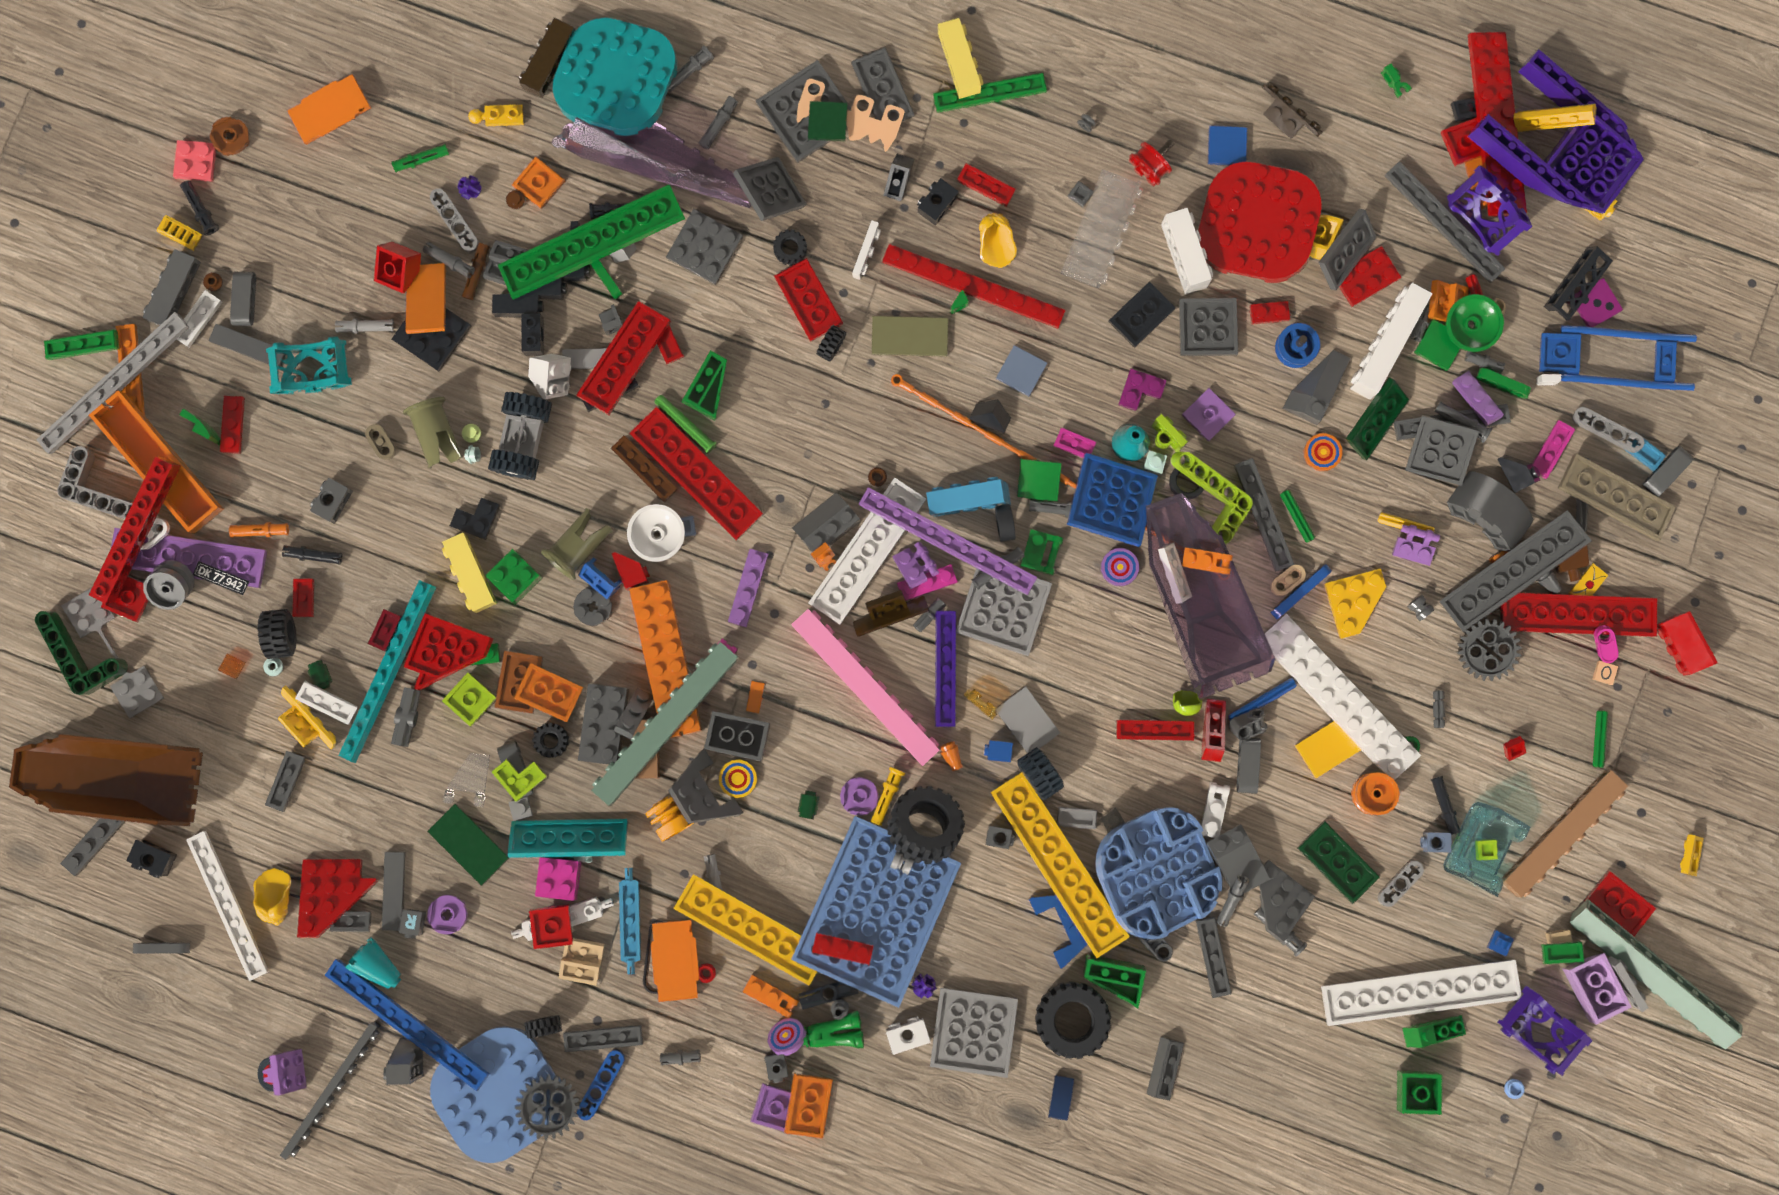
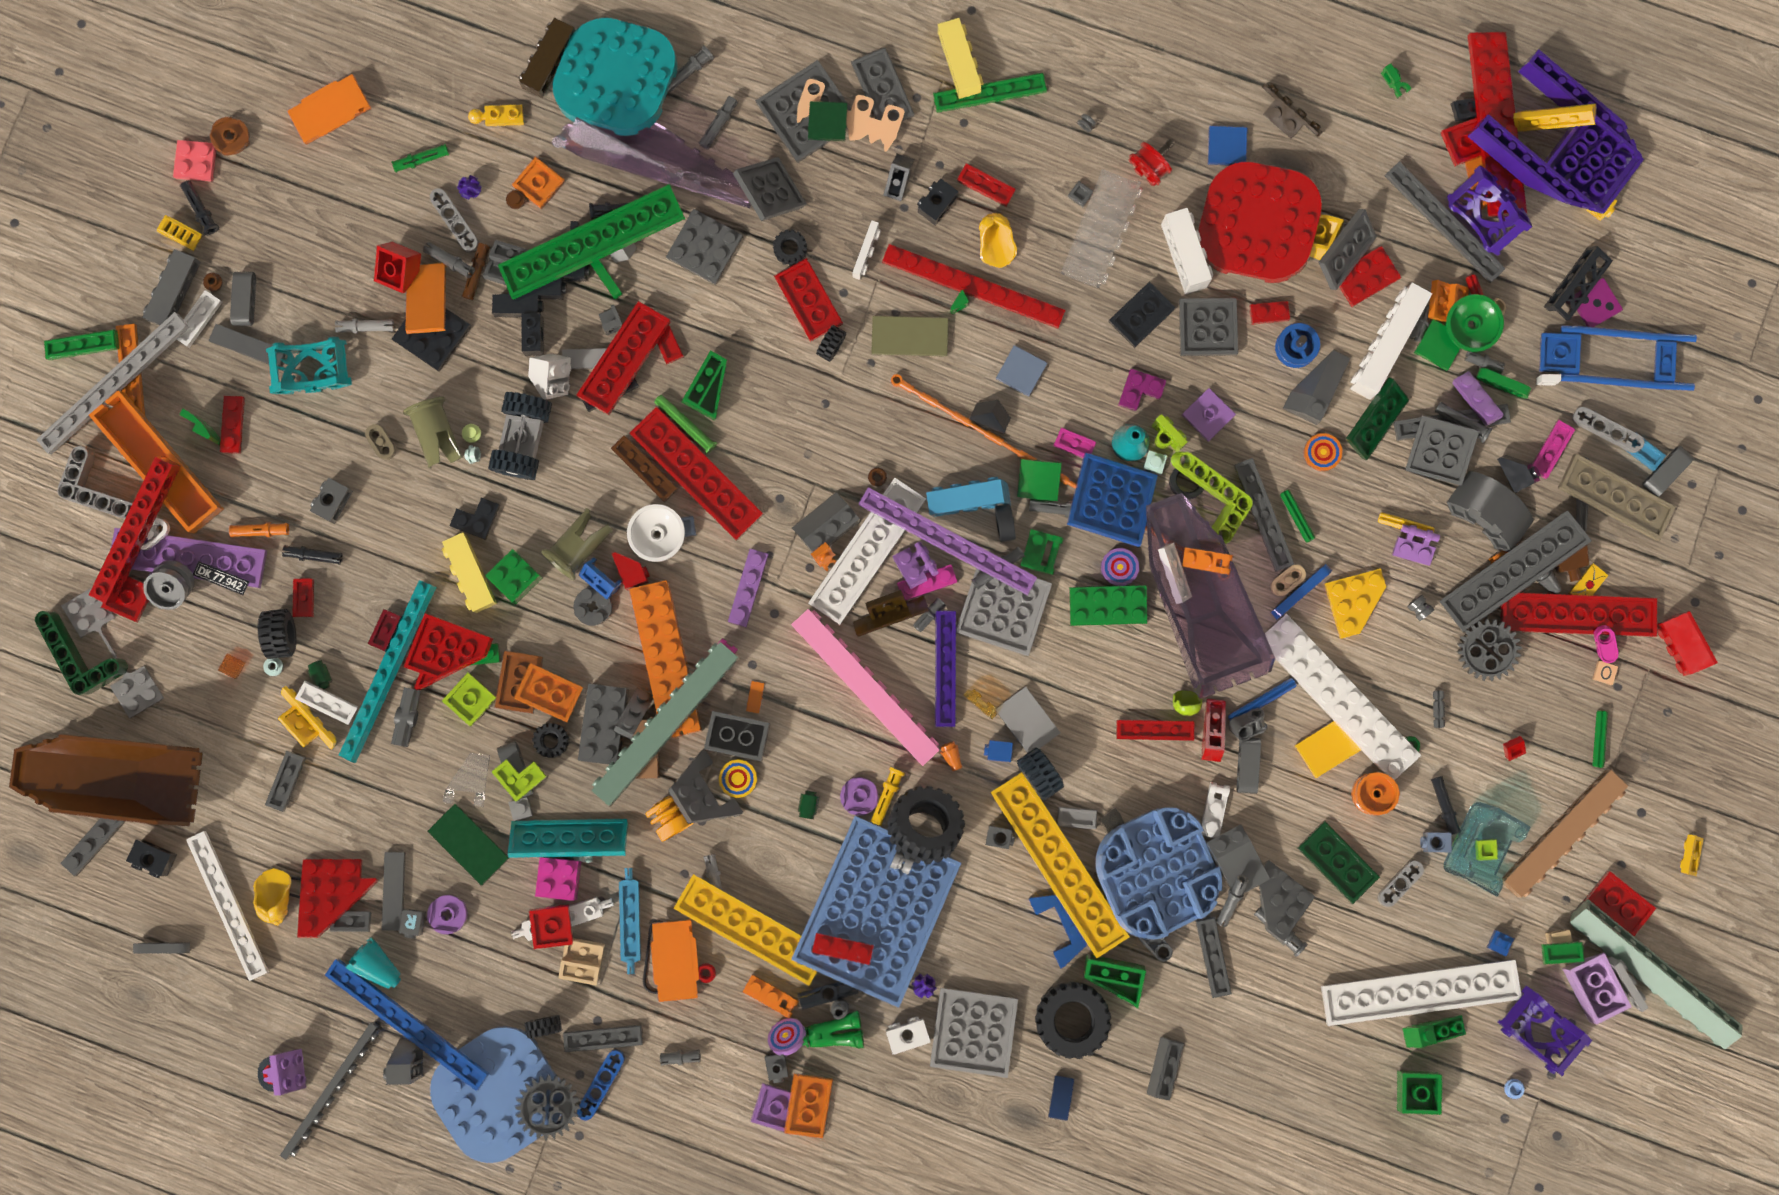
none -> green plate [1069,585,1147,626]

